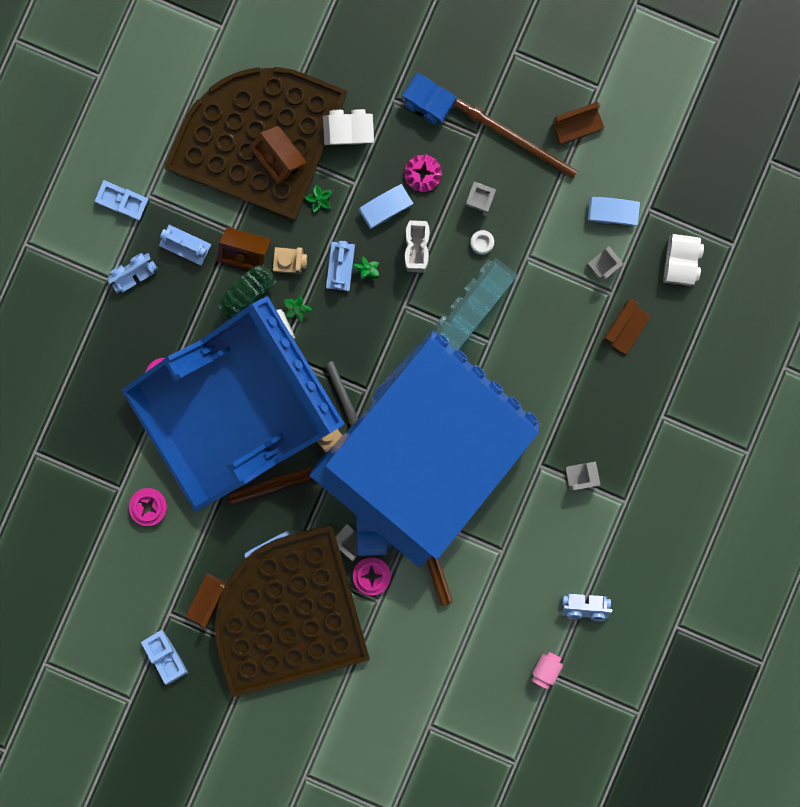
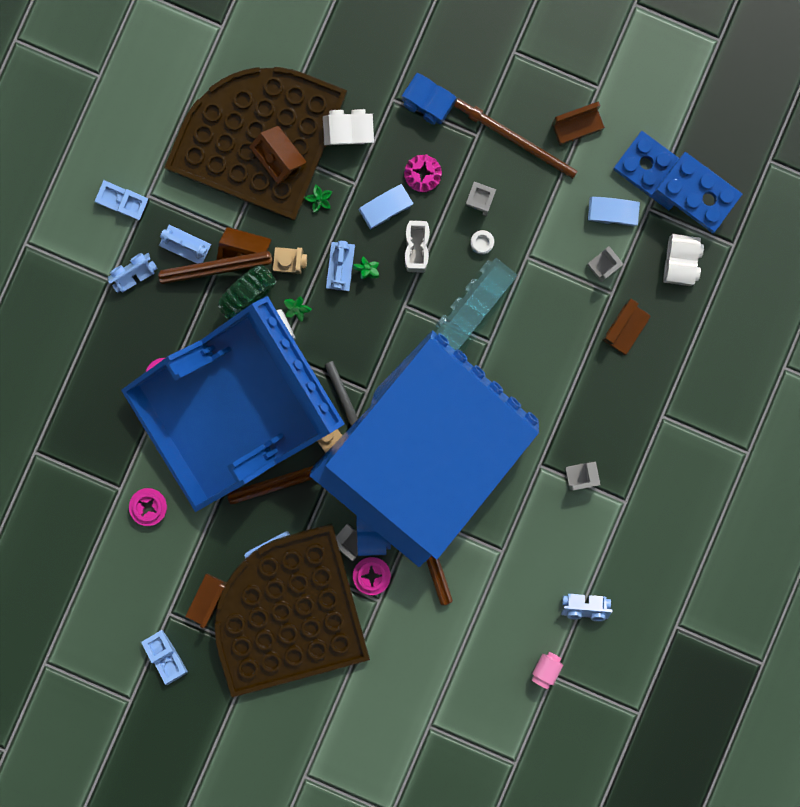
none -> reddish brown axle [158,251,272,284]
none -> blue bracket [613,131,743,233]

